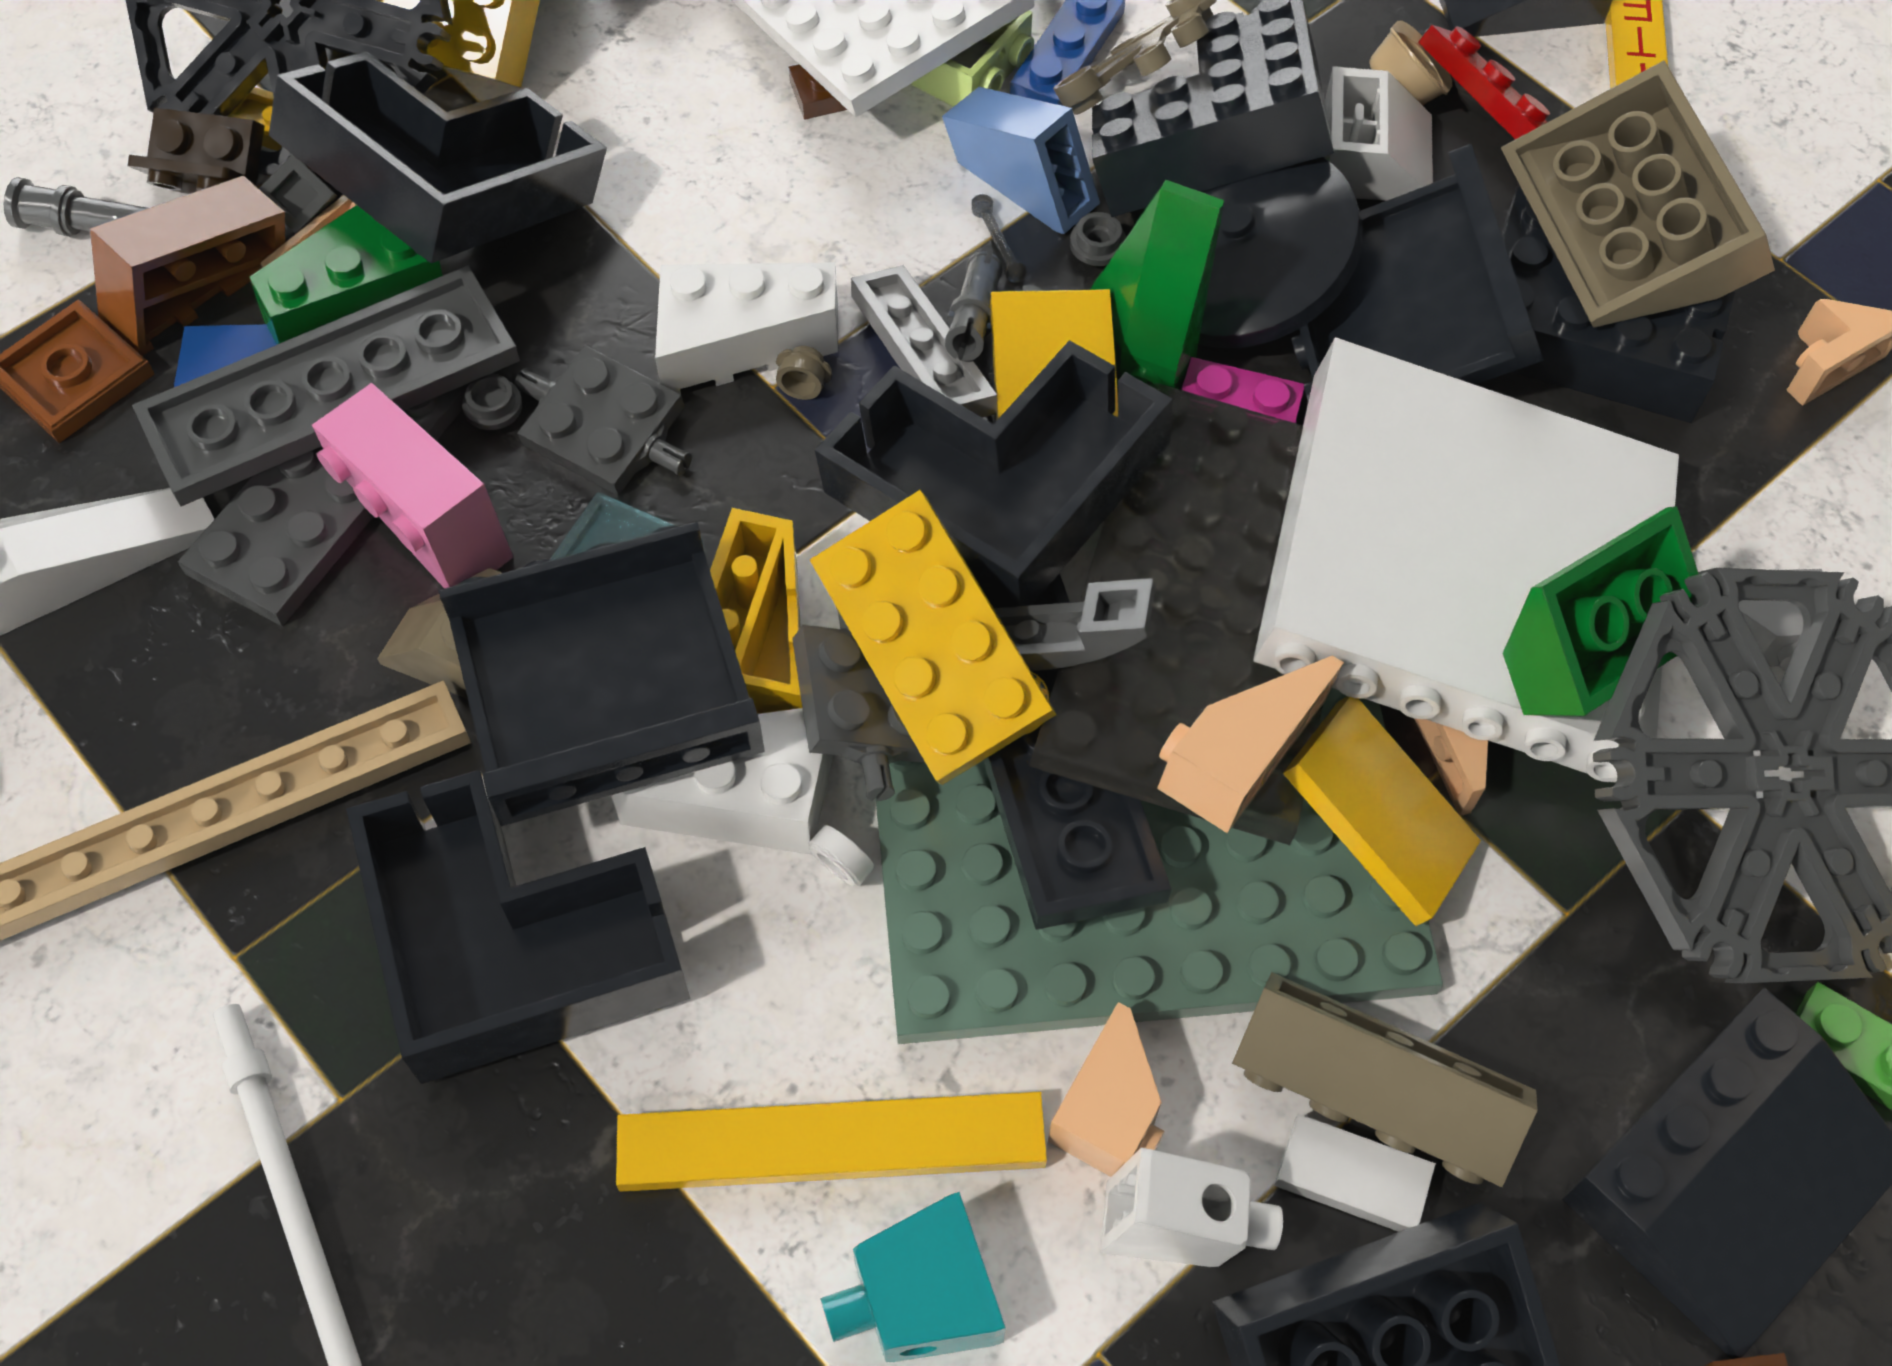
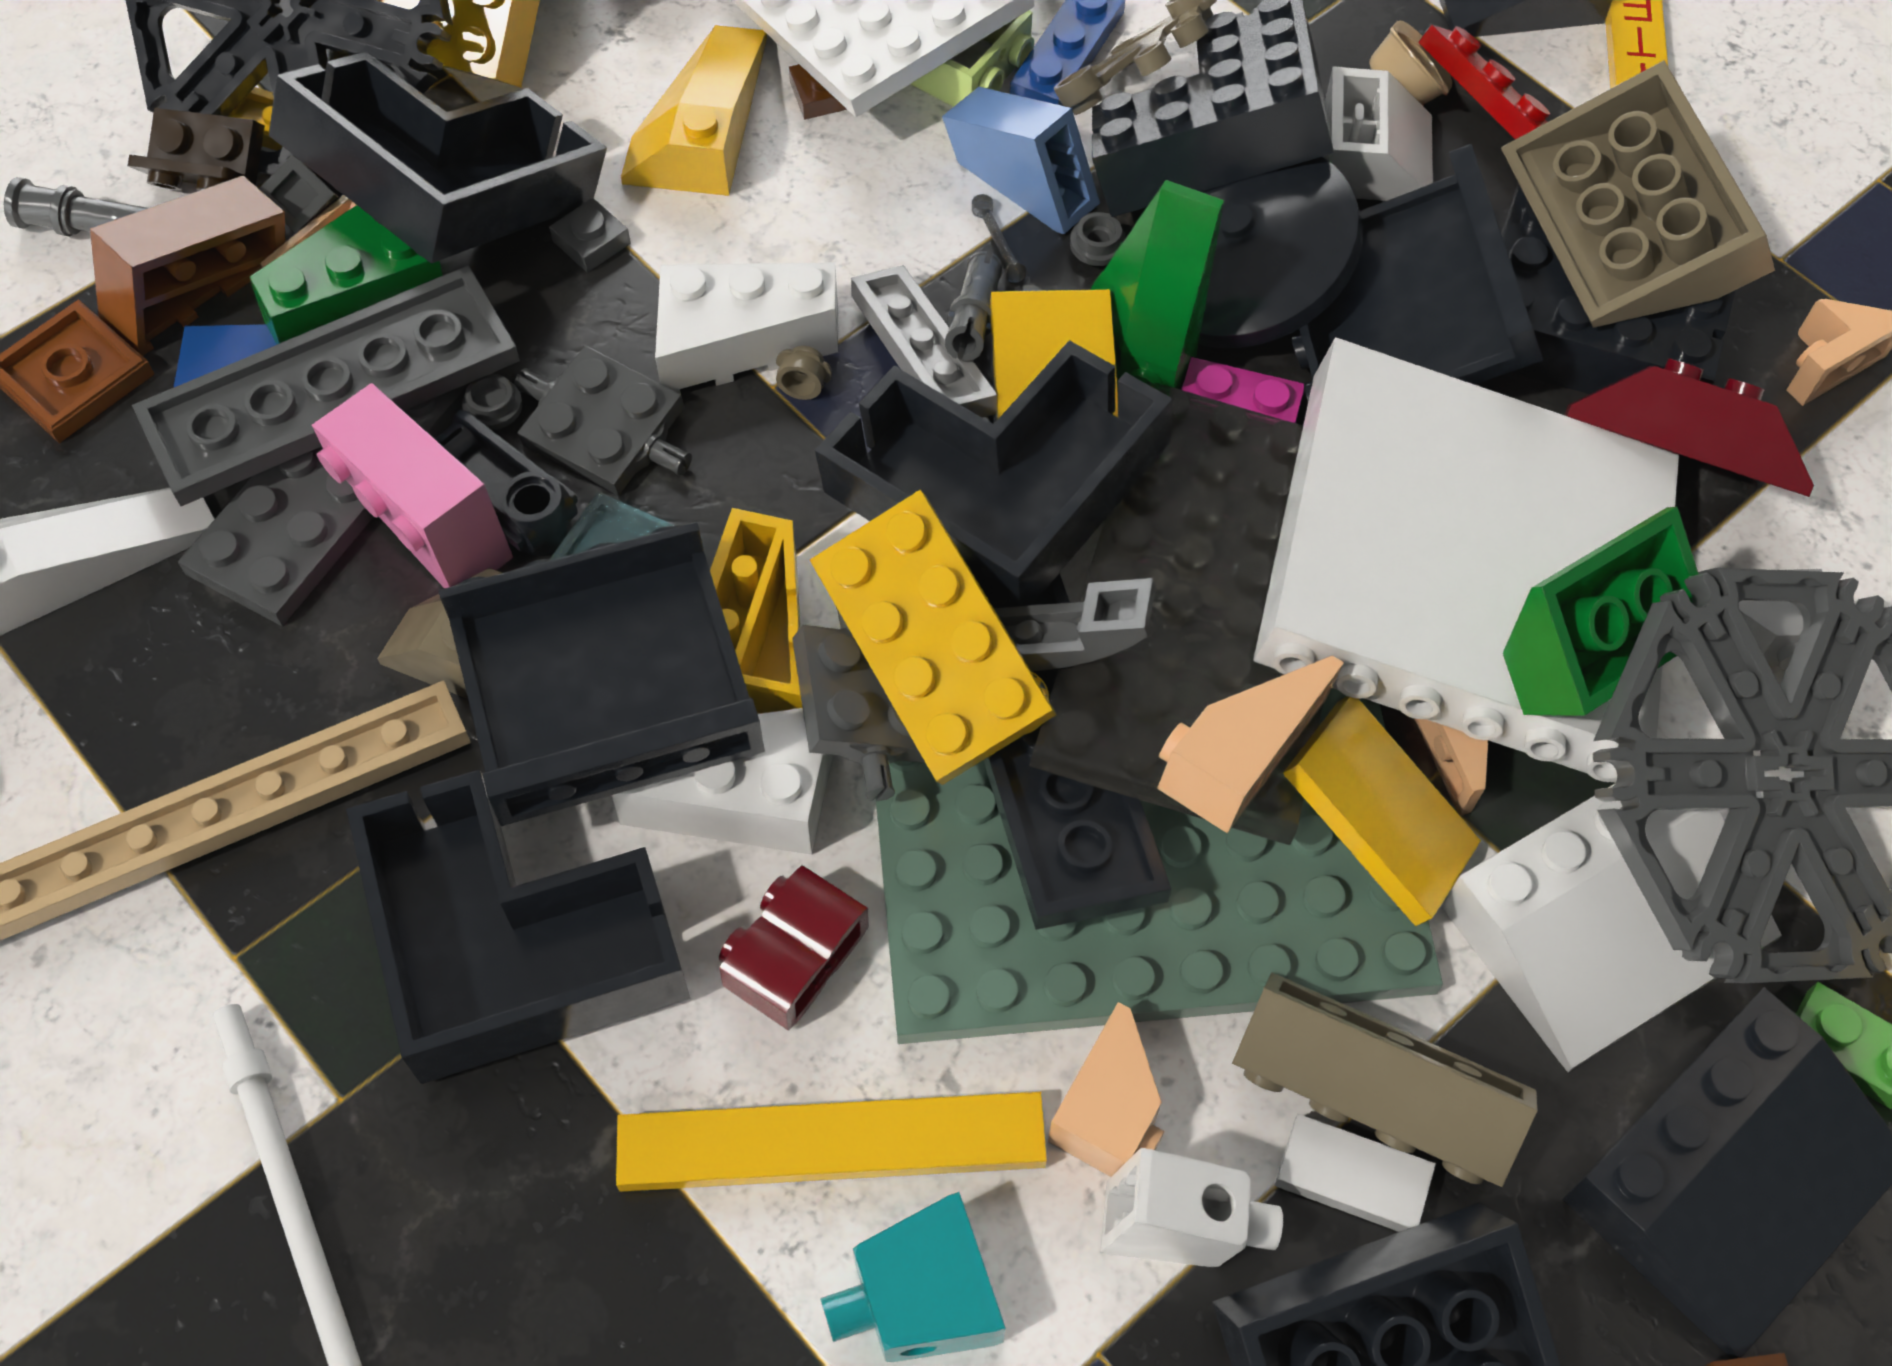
white tile [809,825,875,886] -> none
none -> black piece [435,410,578,556]
none -> dark grey plate [549,197,631,273]
none -> yellow wedge [621,25,767,196]
none -> dark red brick [719,865,869,1031]
none -> white slope [1441,784,1782,1073]
none -> dark red wedge [1564,358,1814,497]

